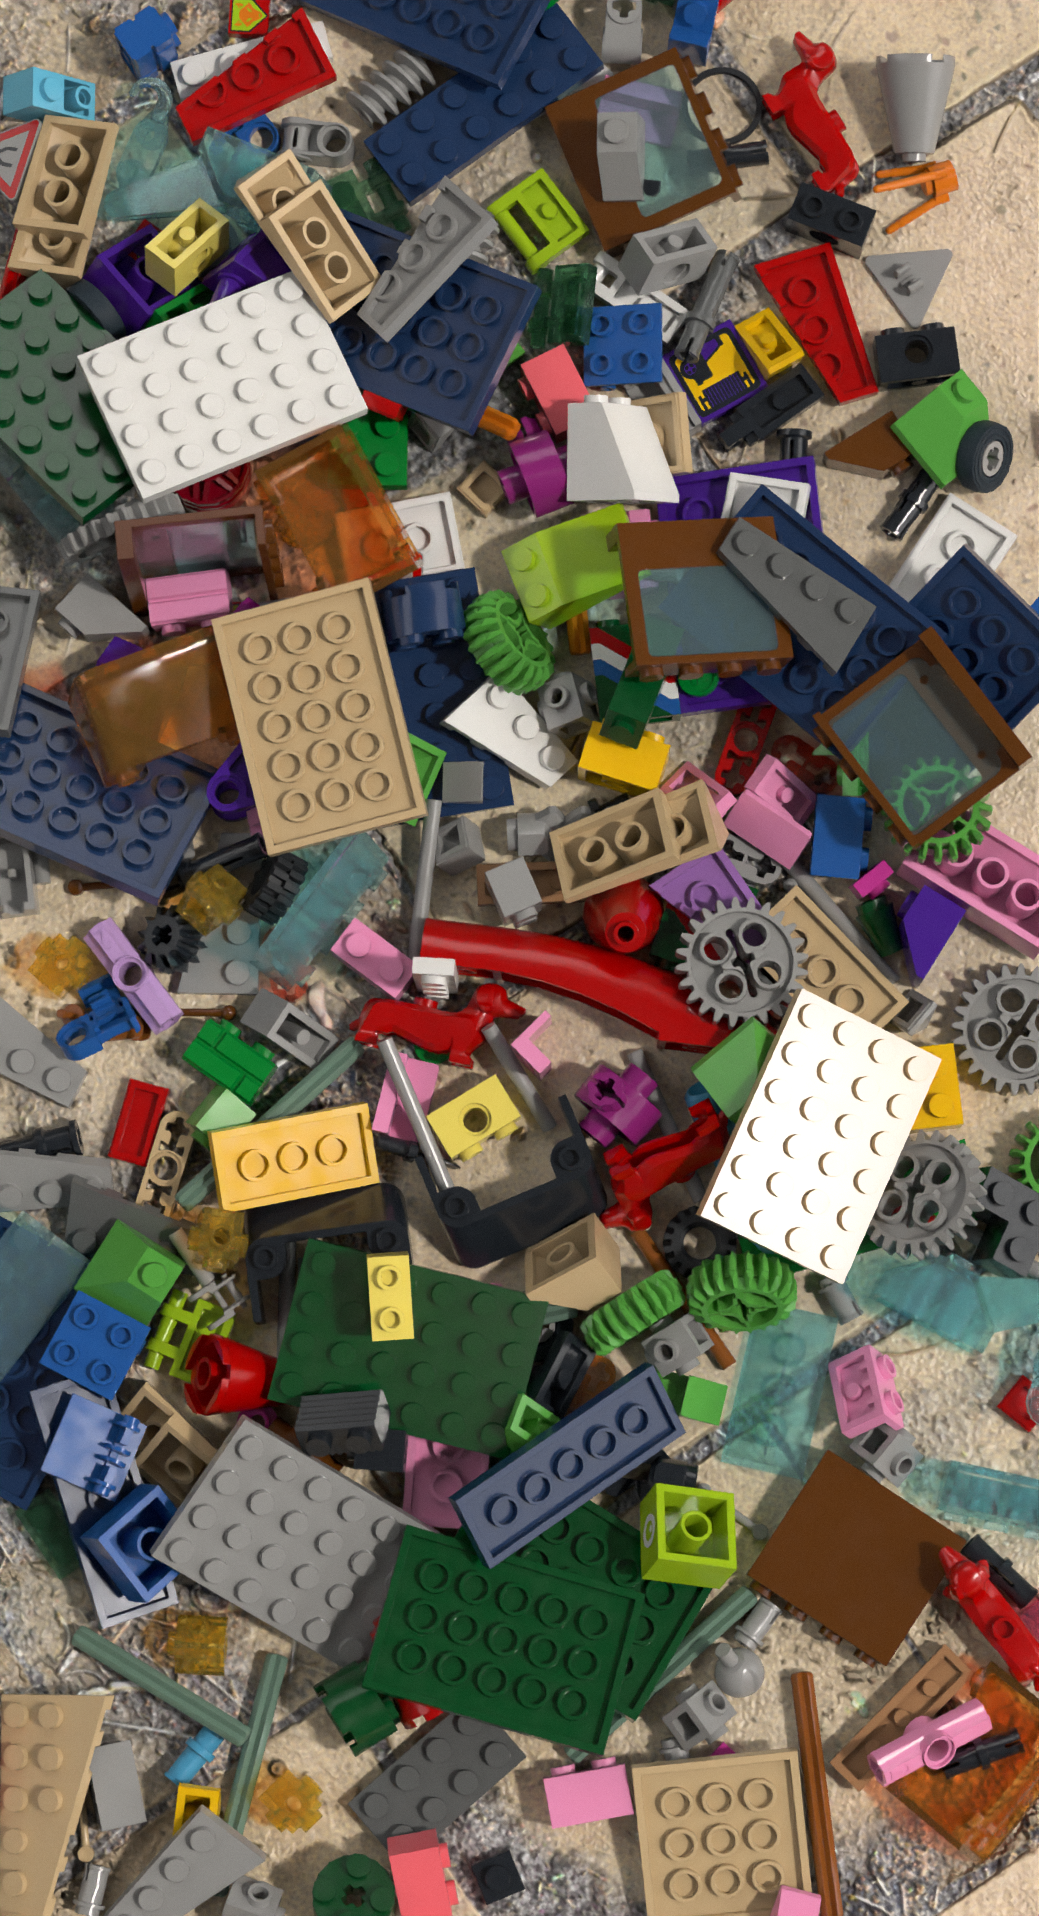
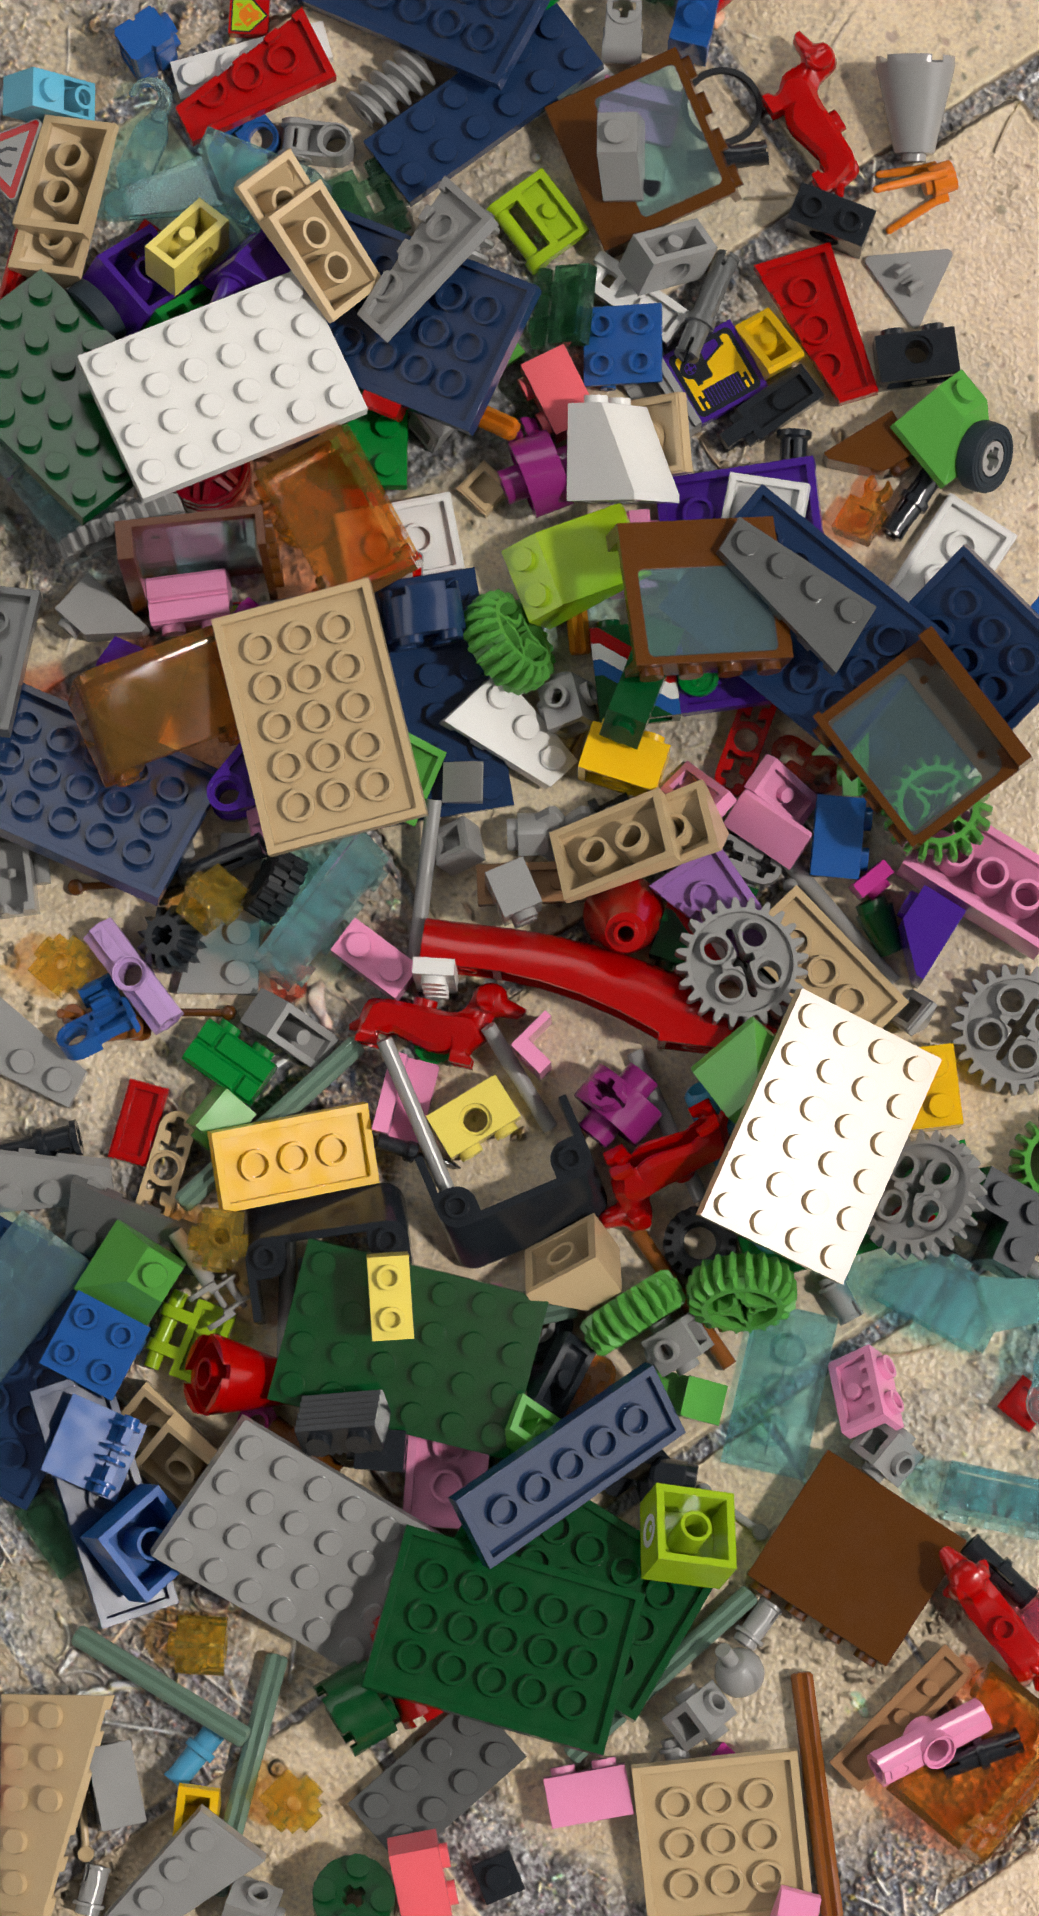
none -> clear orange plate [831,475,893,547]

